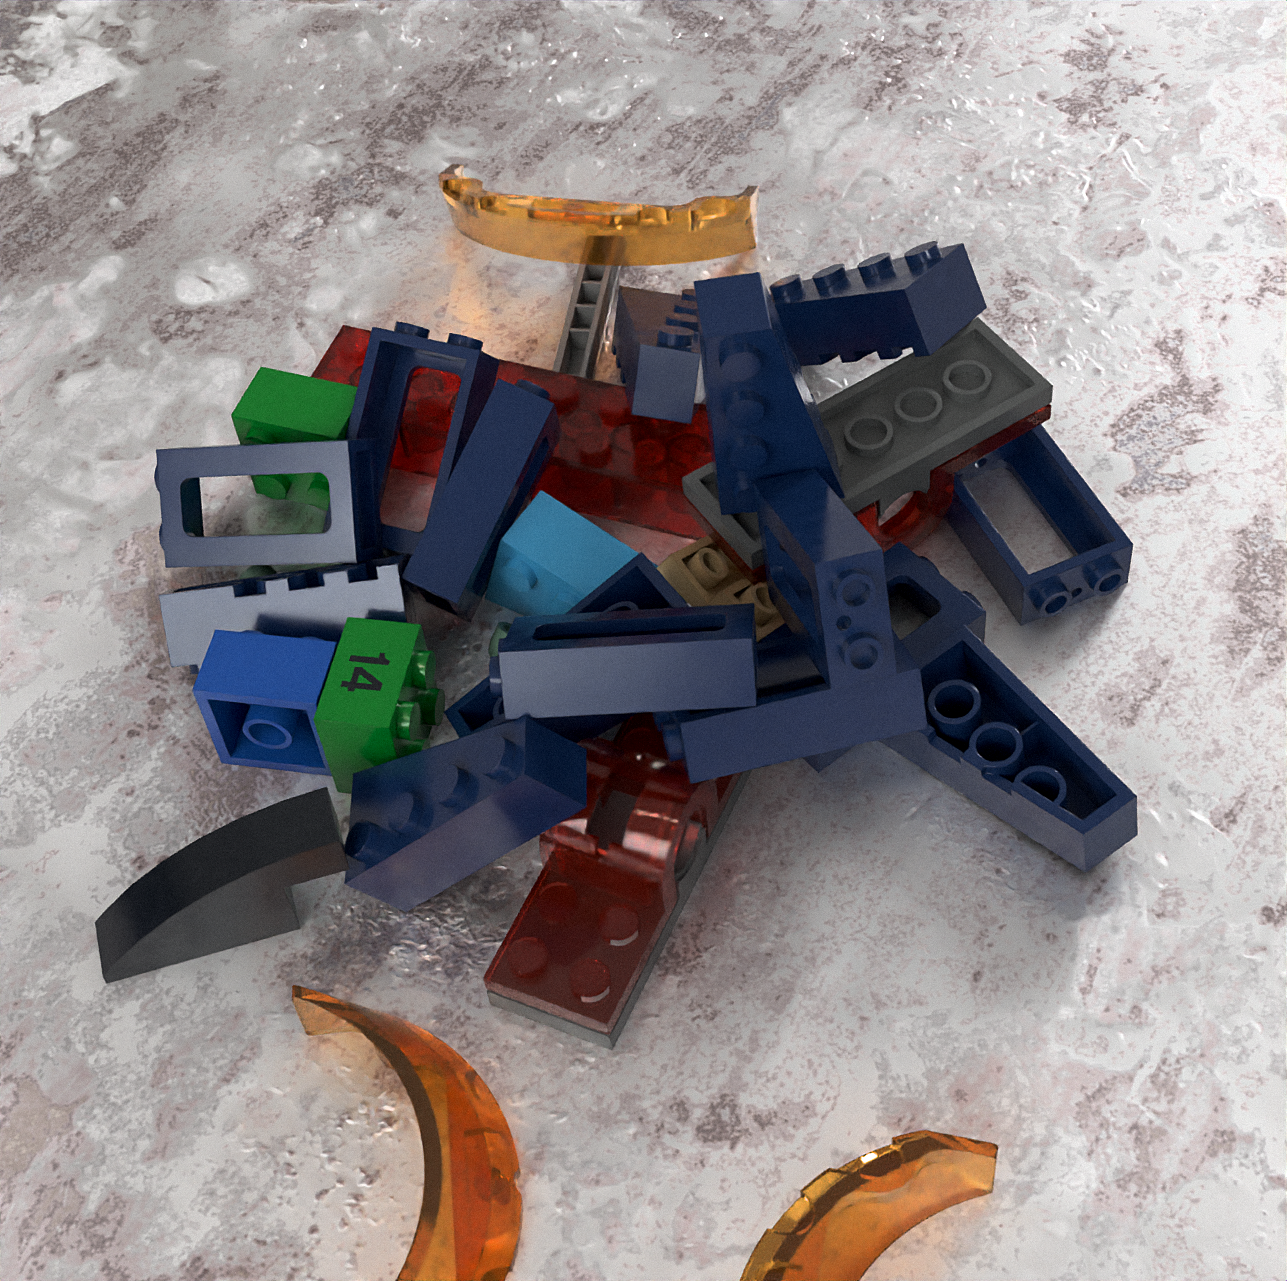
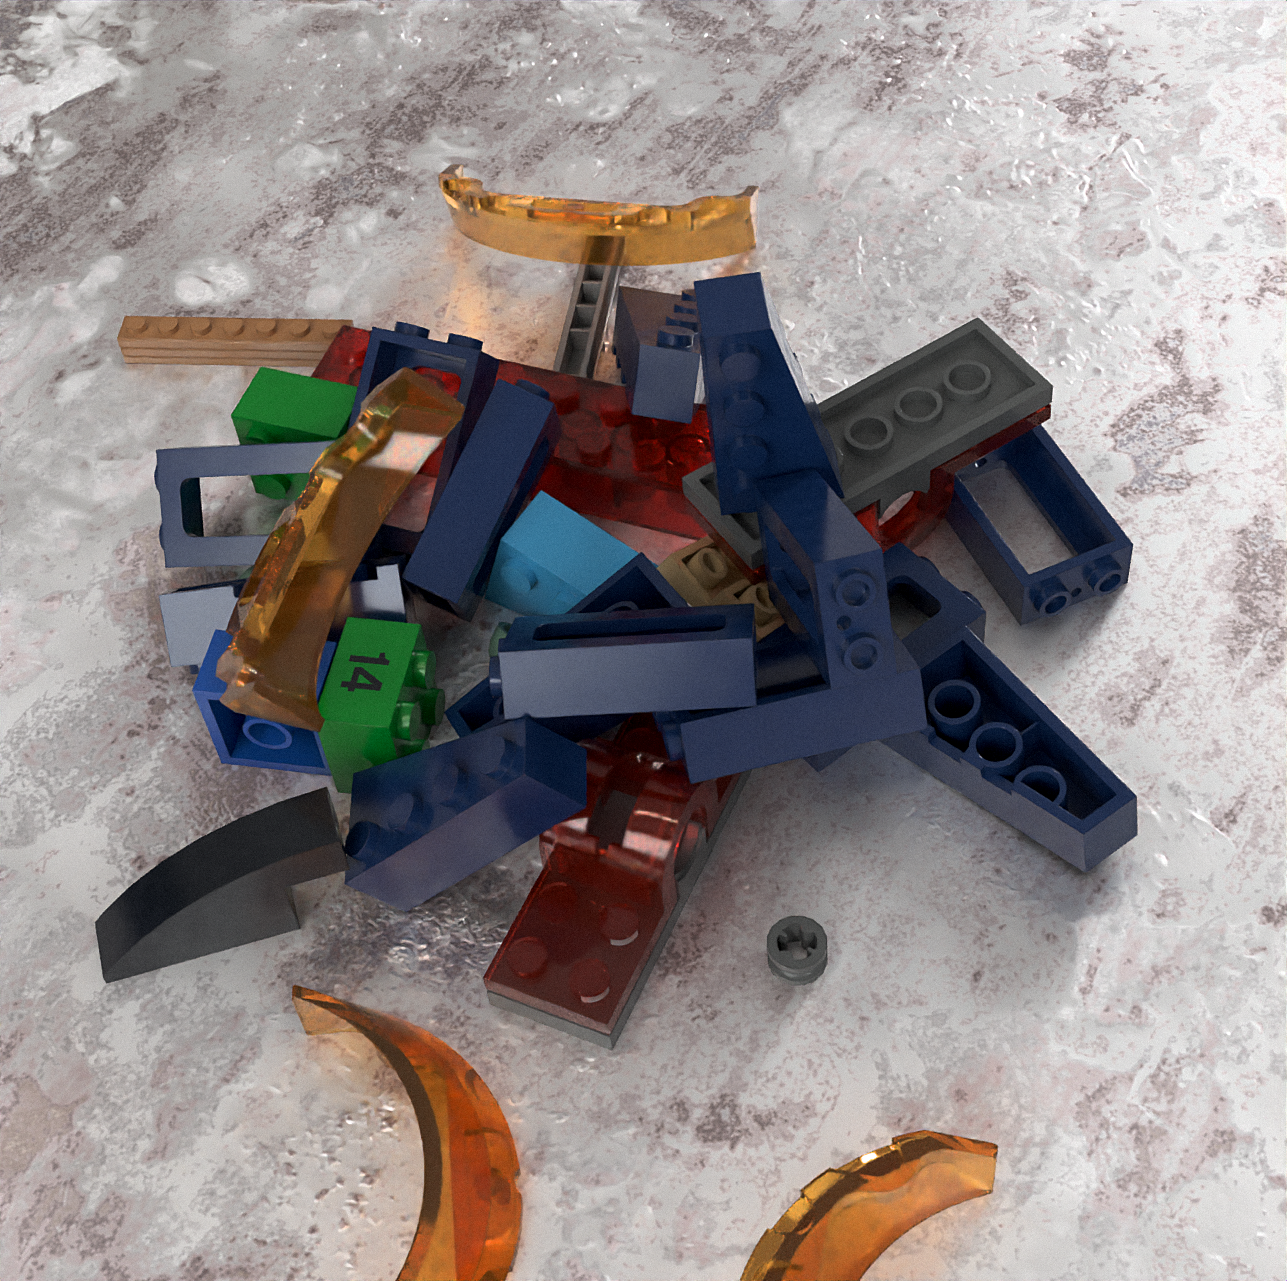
dark blue wedge [769,241,987,366] -> none
none -> medium nougat piece [117,316,358,368]
none -> clear orange windscreen [216,367,465,732]
none -> dark grey bush [767,916,828,985]

